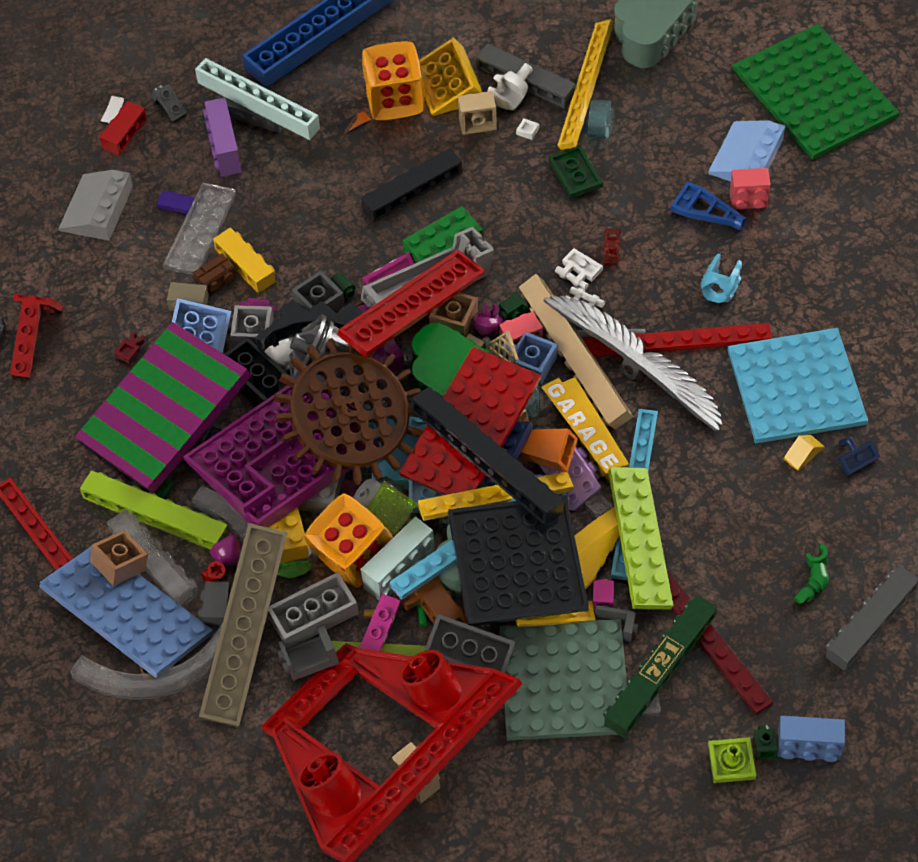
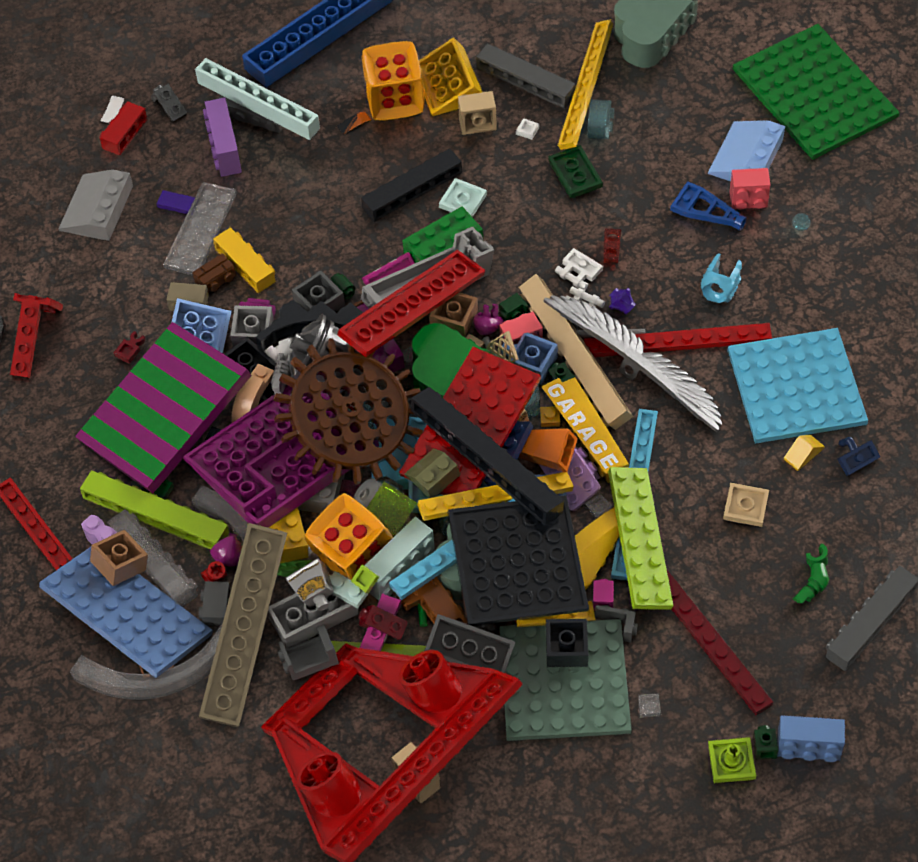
white piece [488,63,533,110] -> none
dark green brick [603,595,717,738] -> none
none -> lavender brick [81,515,117,544]
none -> light nougat arch [232,364,274,423]
none -> light grey hinge [271,353,291,394]
none -> light grey torso [286,558,334,611]
none -> light aqua plate [328,571,369,608]
none -> lime plate [351,565,379,593]
none -> dark red bracket [358,605,408,640]
none -> olive slope [405,448,460,498]
none -> light aqua plate [439,178,487,217]
none -> yellow plate [540,406,560,427]
none -> black brick [546,619,588,667]
none -> dark green brick [548,362,575,382]
none -> dark purple rock [609,288,636,315]
none -> tan plate [723,483,769,527]
none -> clear light blue plate [792,213,810,231]

